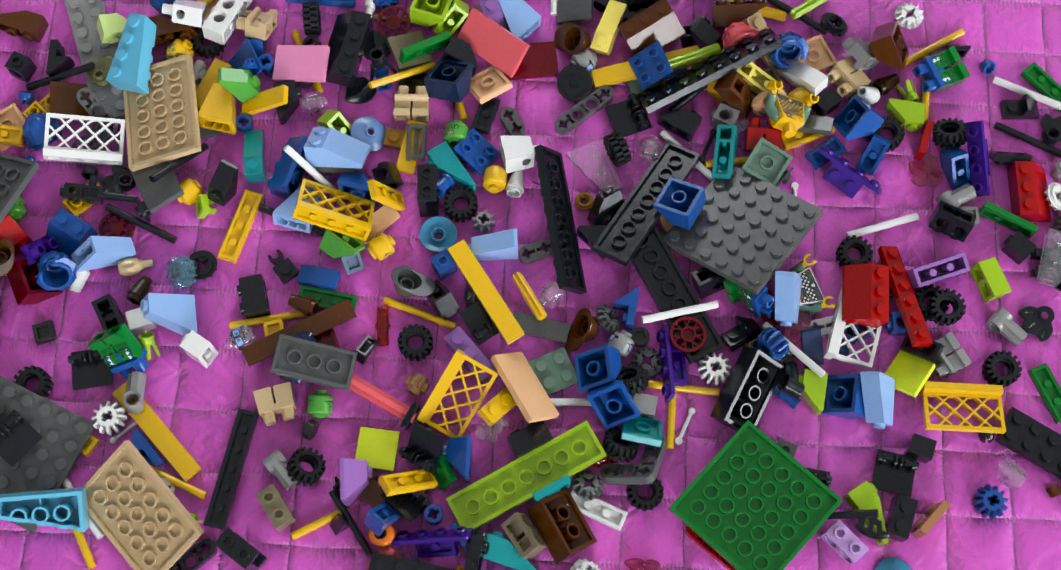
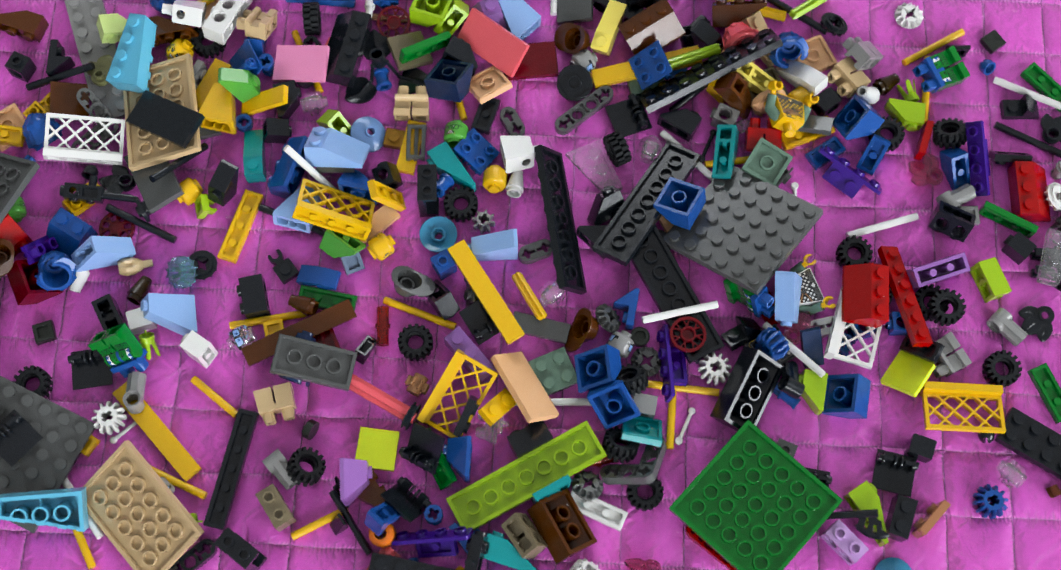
blue hinge [18,91,34,105] -> none
blue slope [131,429,165,467] -> none
bright green head [307,389,334,418] -> none
yellow bar [369,62,436,89] -> none
yellow tile [378,469,438,496] -> none
pearl gold plate [575,192,593,211] -> none
black brick [691,267,726,299] -> none
light blue slope [860,371,895,429] -> none
reddish brown slope [868,20,909,70] -> none
none -> black tile [126,90,205,149]
none -> yellow bar [190,376,238,418]
none -> black brick [262,118,292,144]
none -> black plate [453,395,479,437]
none -> pearl dark grey tile [979,29,1006,54]

